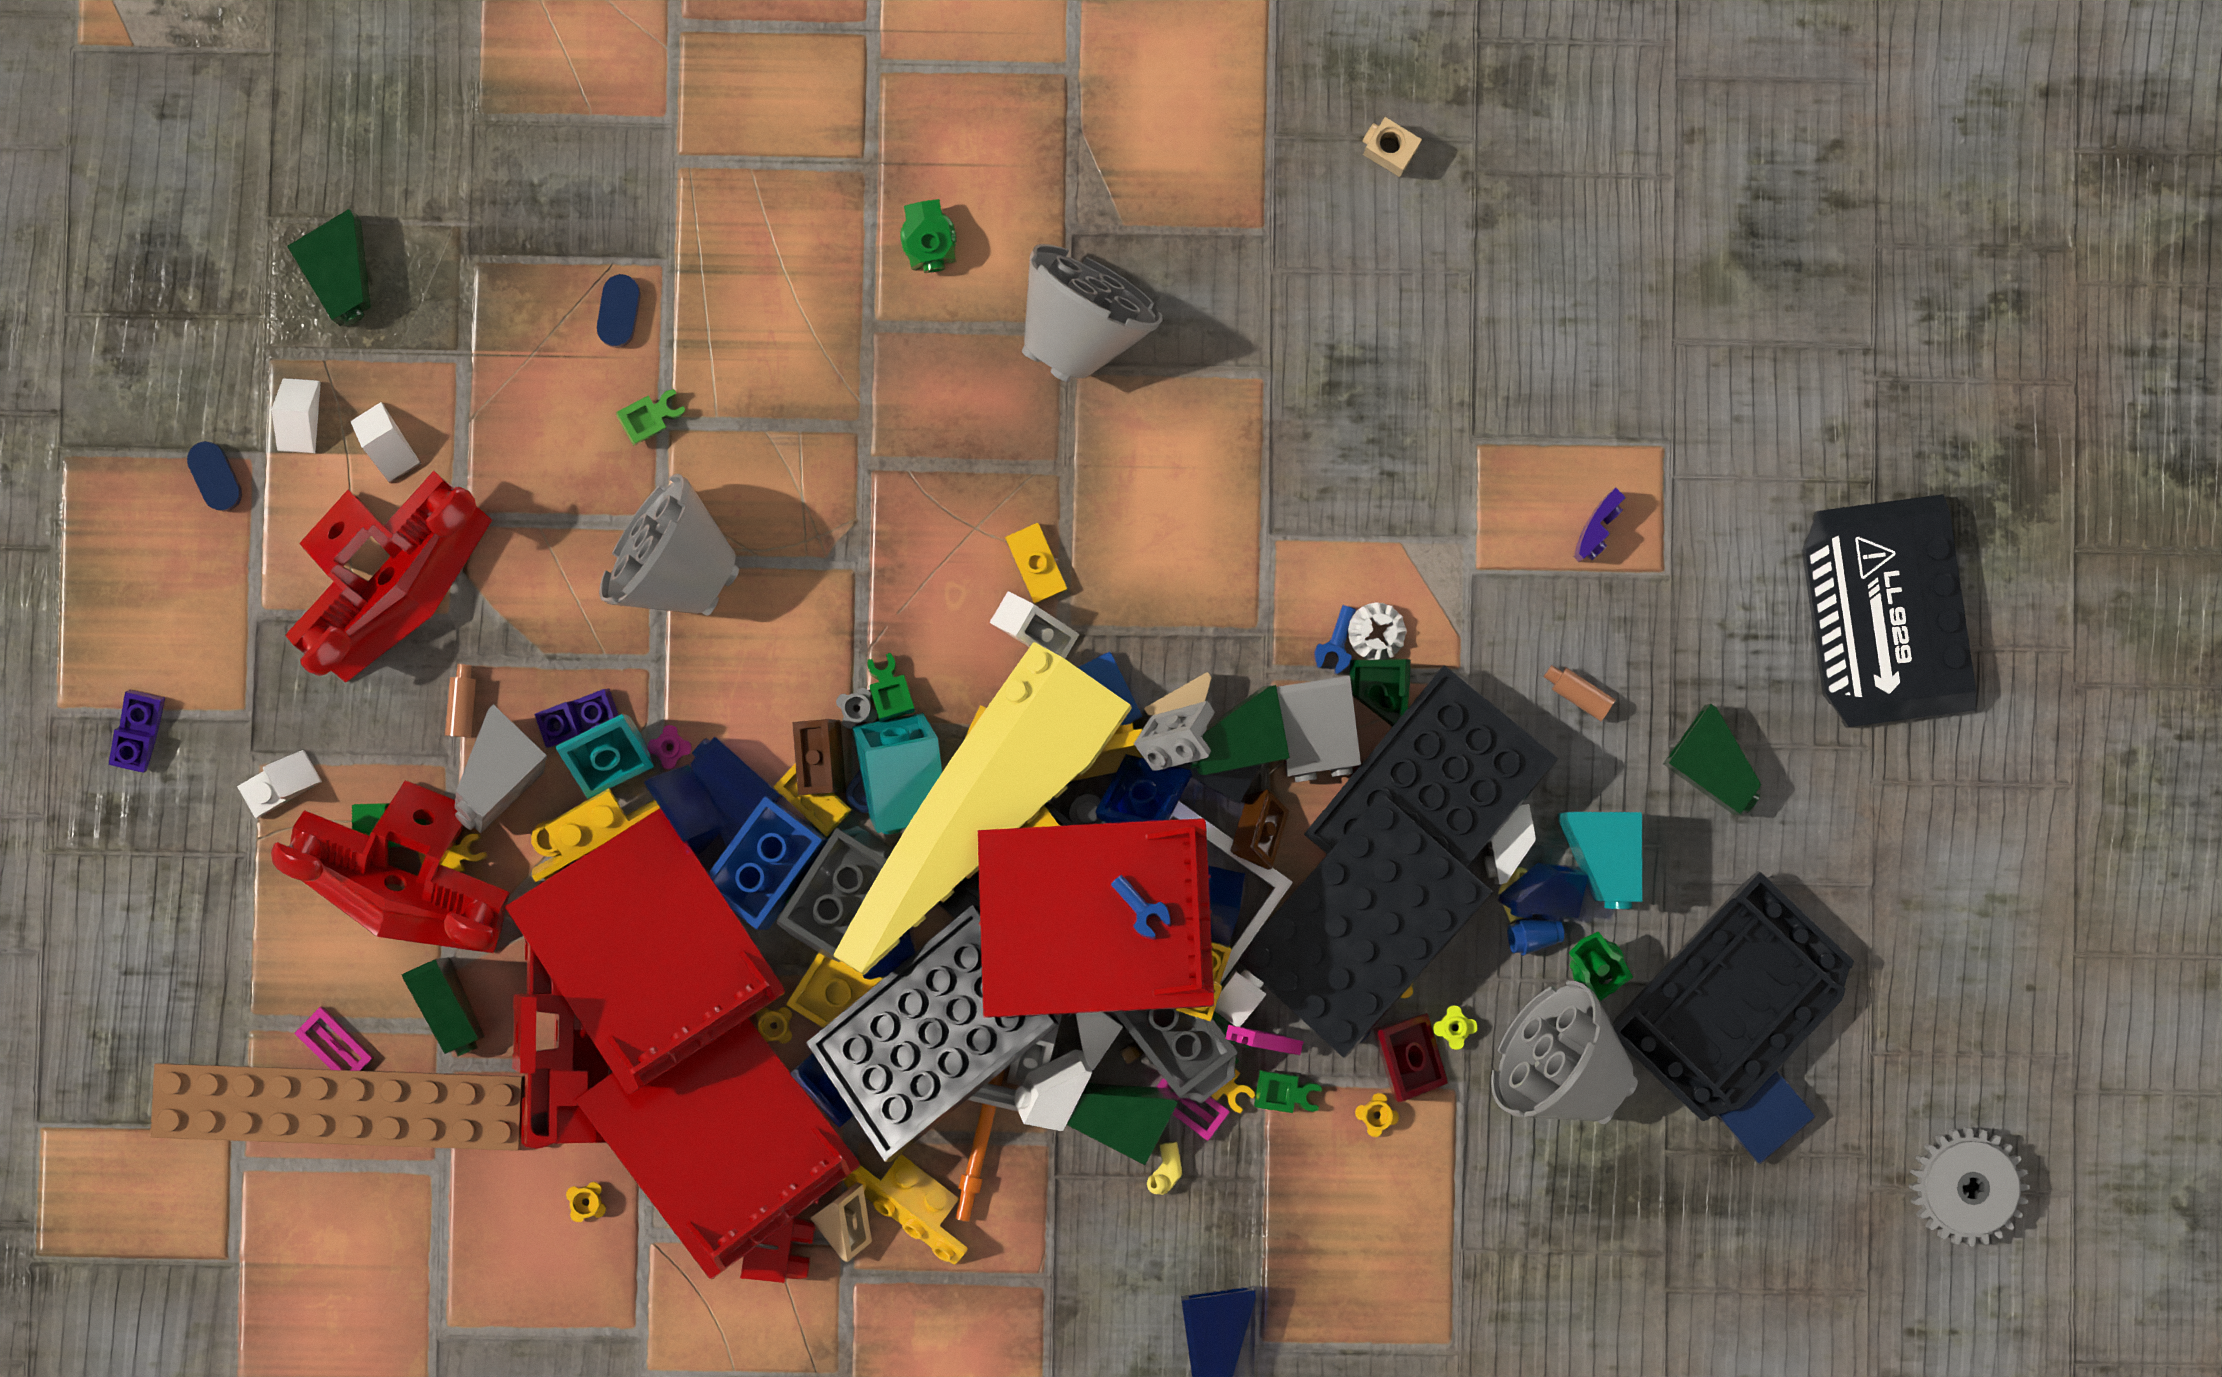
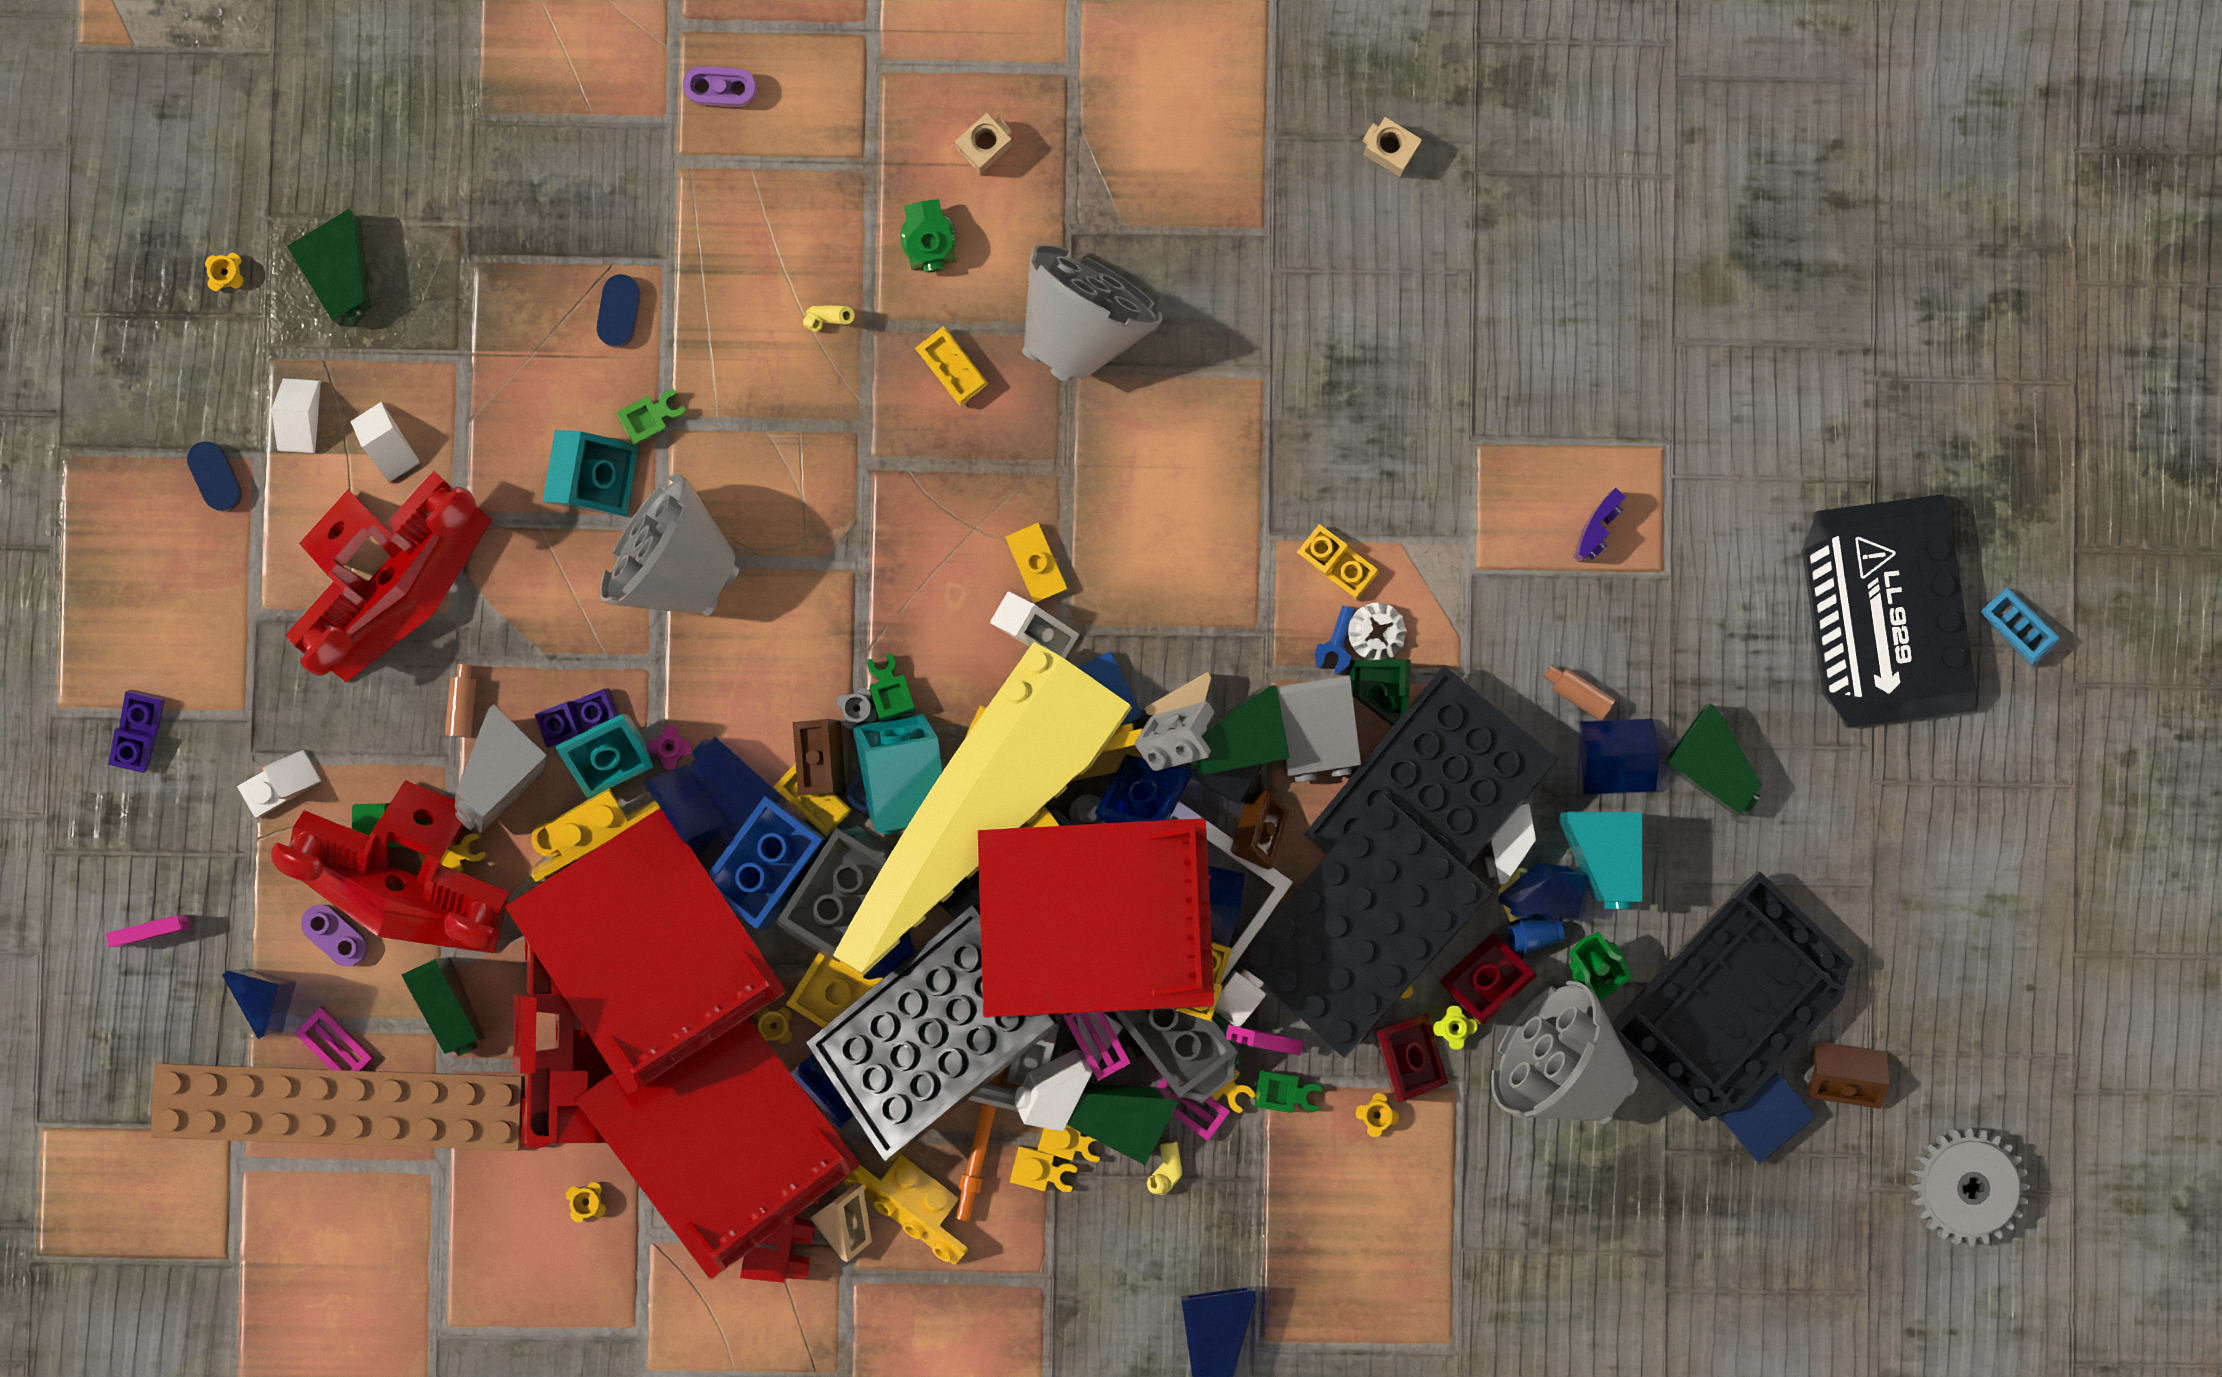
blue bar [1111,875,1171,940] -> none
none -> dark pink tile [105,915,190,948]
none -> yellow plate [205,253,244,291]
none -> clear blue slope [222,969,296,1039]
none -> medium lavender plate [301,905,368,966]
none -> teal slope [543,430,639,517]
none -> medium lavender plate [683,66,757,107]
none -> light yellow arm [803,305,855,332]
none -> yellow plate [915,326,988,407]
none -> tan brick [955,113,1012,176]
none -> yellow plate [1010,1145,1078,1192]
none -> yellow plate [1037,1125,1100,1162]
none -> dark pink tile [1063,1012,1131,1081]
none -> yellow slope [1297,524,1379,601]
none -> dark red slope [1439,933,1537,1026]
none -> clear blue slope [1579,719,1661,794]
none -> reddish brown panel [1807,1042,1890,1109]
none -> dark azure slope [1980,587,2060,667]

